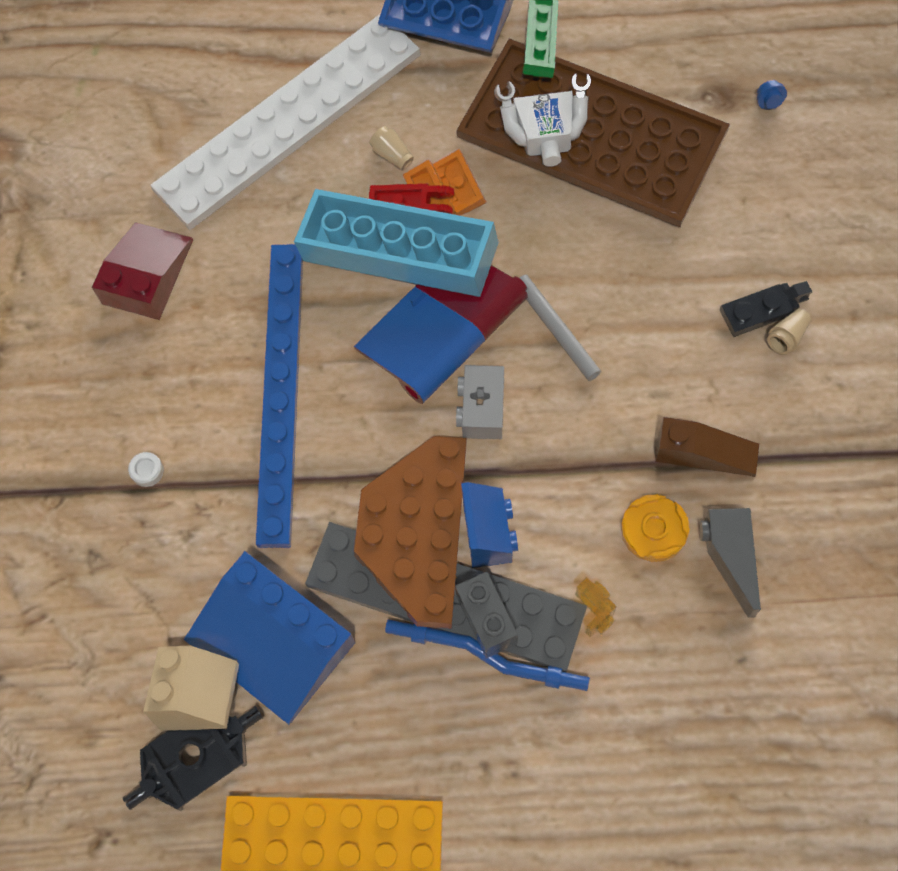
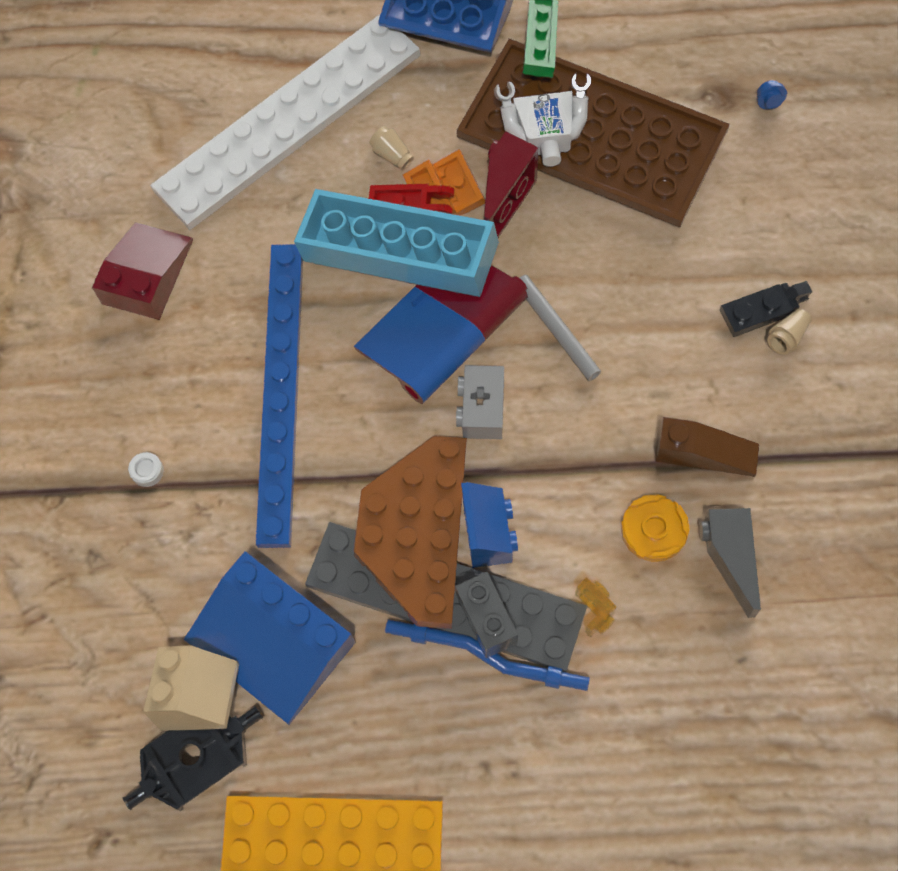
none -> dark red slope [484,131,539,238]

